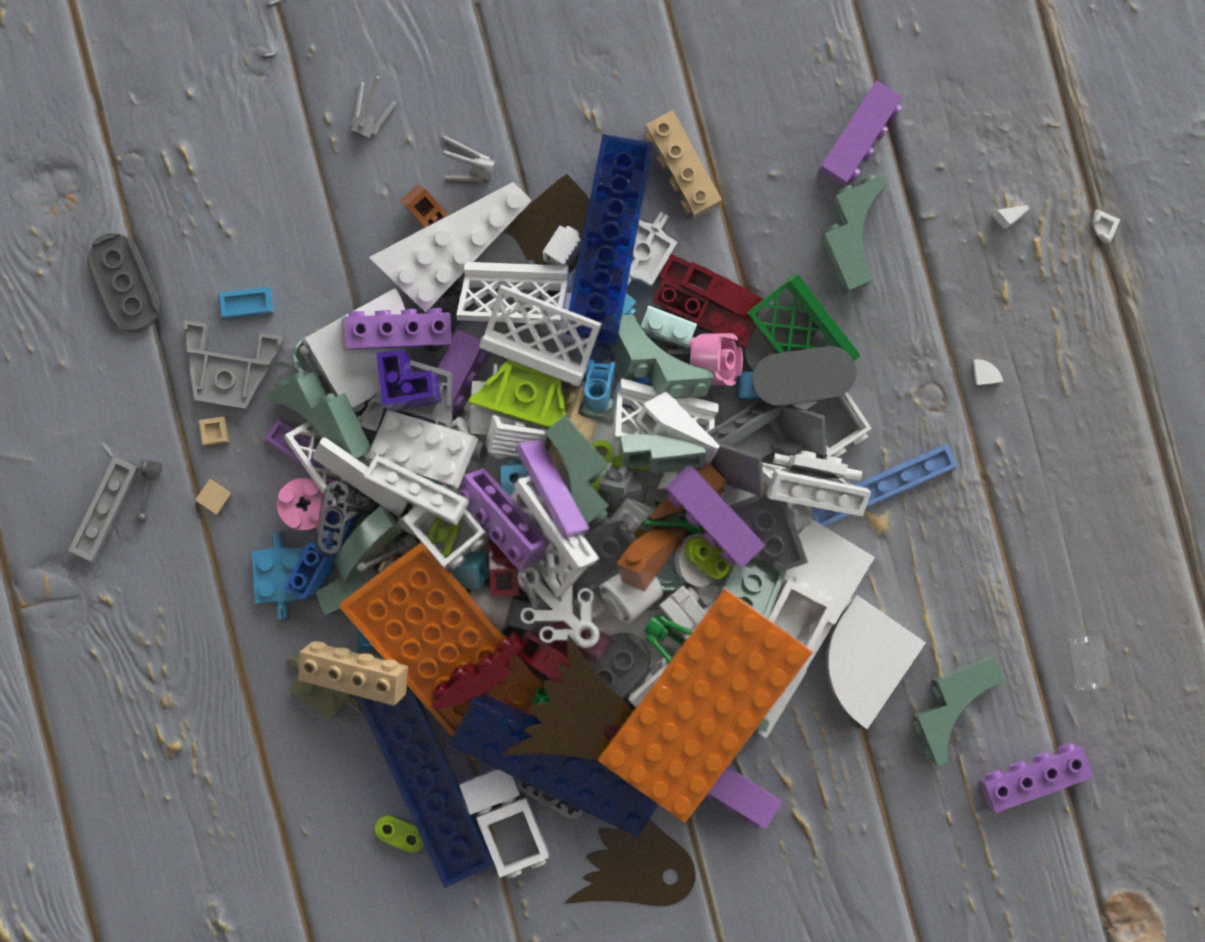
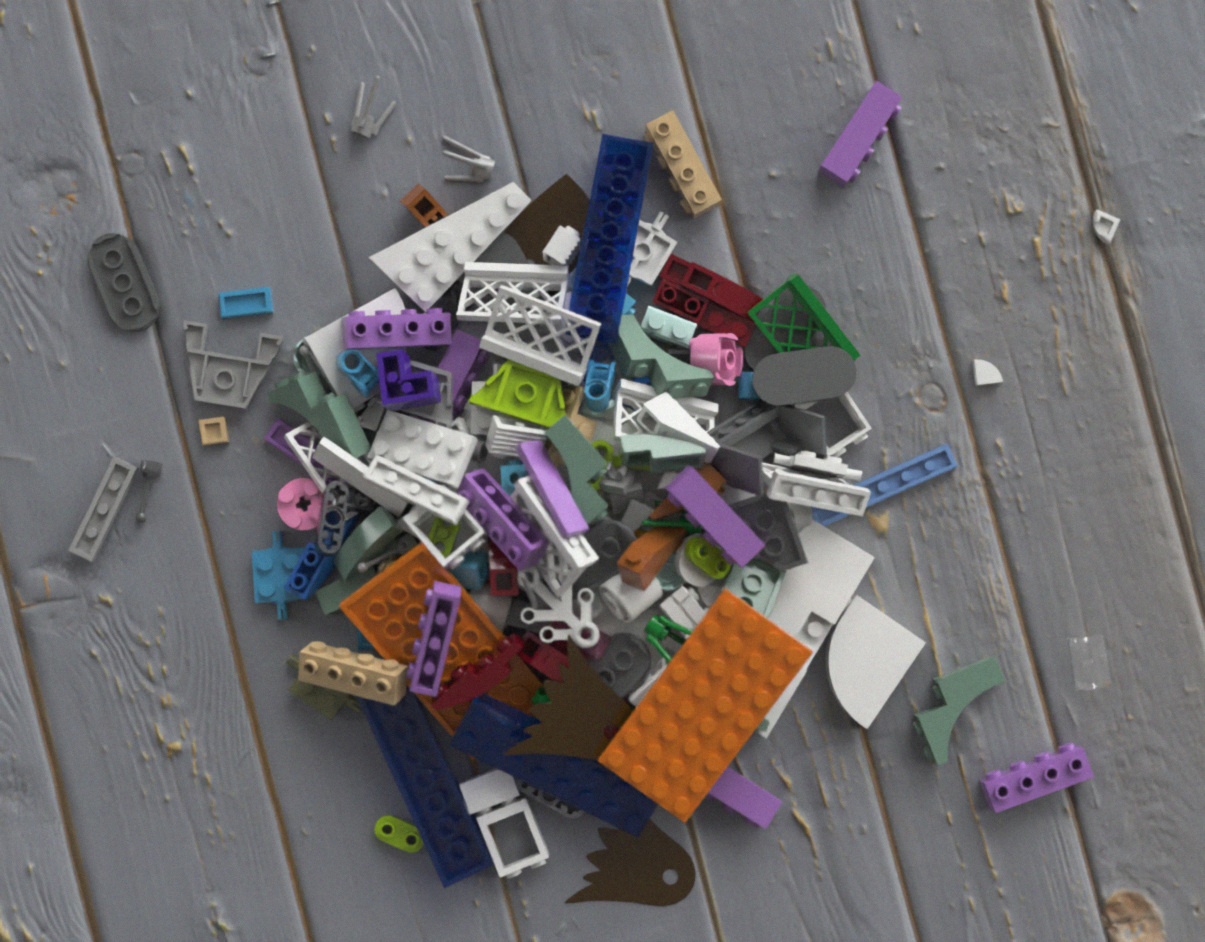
tan tile [195,479,233,515] -> none
light grey tile [610,498,648,533] -> none
white window [768,577,836,650] -> none
sand green arch [822,175,887,294] -> none
white slope [993,205,1029,229] -> none
none -> dark azure piece [336,350,380,398]
none -> medium lavender brick [406,581,461,697]

